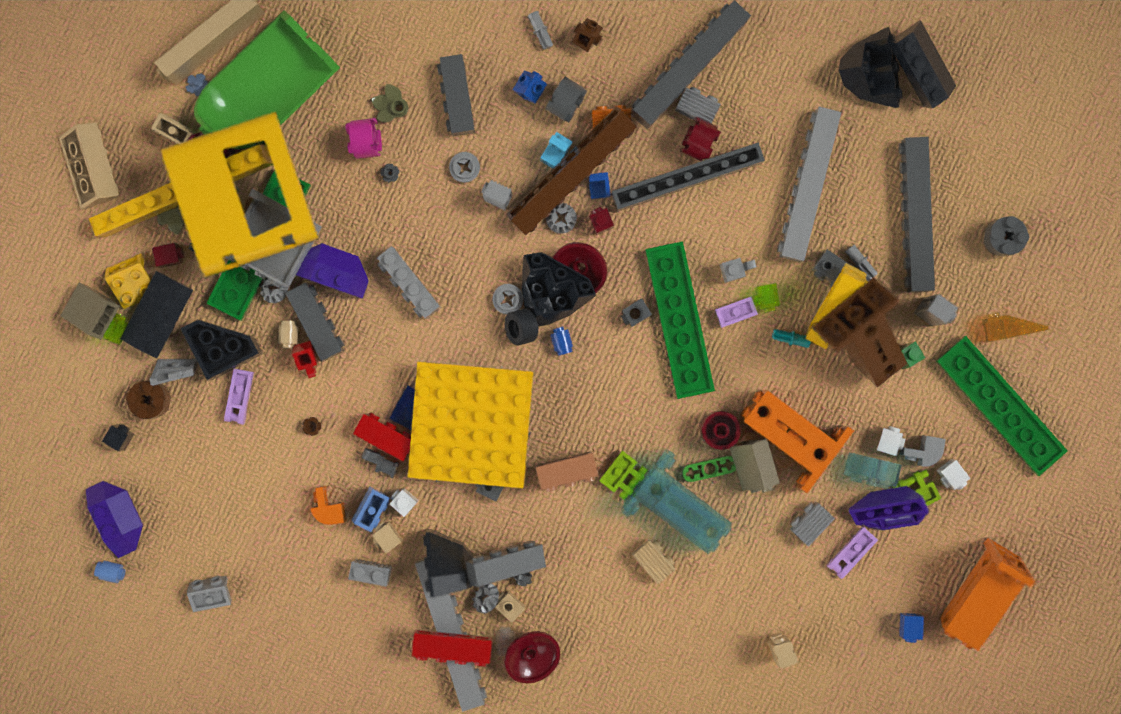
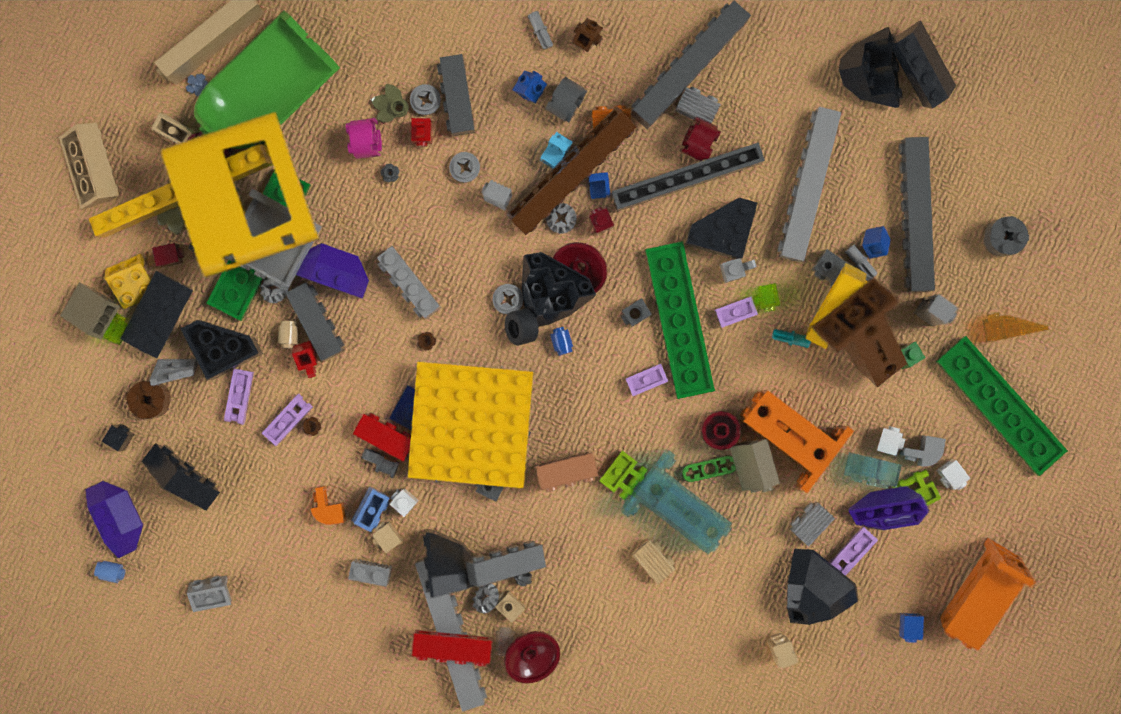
none -> black brick [142,443,220,510]
none -> lavender plate [262,394,313,446]
none -> light grey gear [410,84,441,116]
none -> red brick [411,118,432,147]
none -> reddish brown plate [417,332,436,351]
none -> lavender plate [626,364,668,396]
none -> black brick [685,198,758,259]
none -> black brick [787,548,859,625]
none -> blue panel [862,226,891,259]

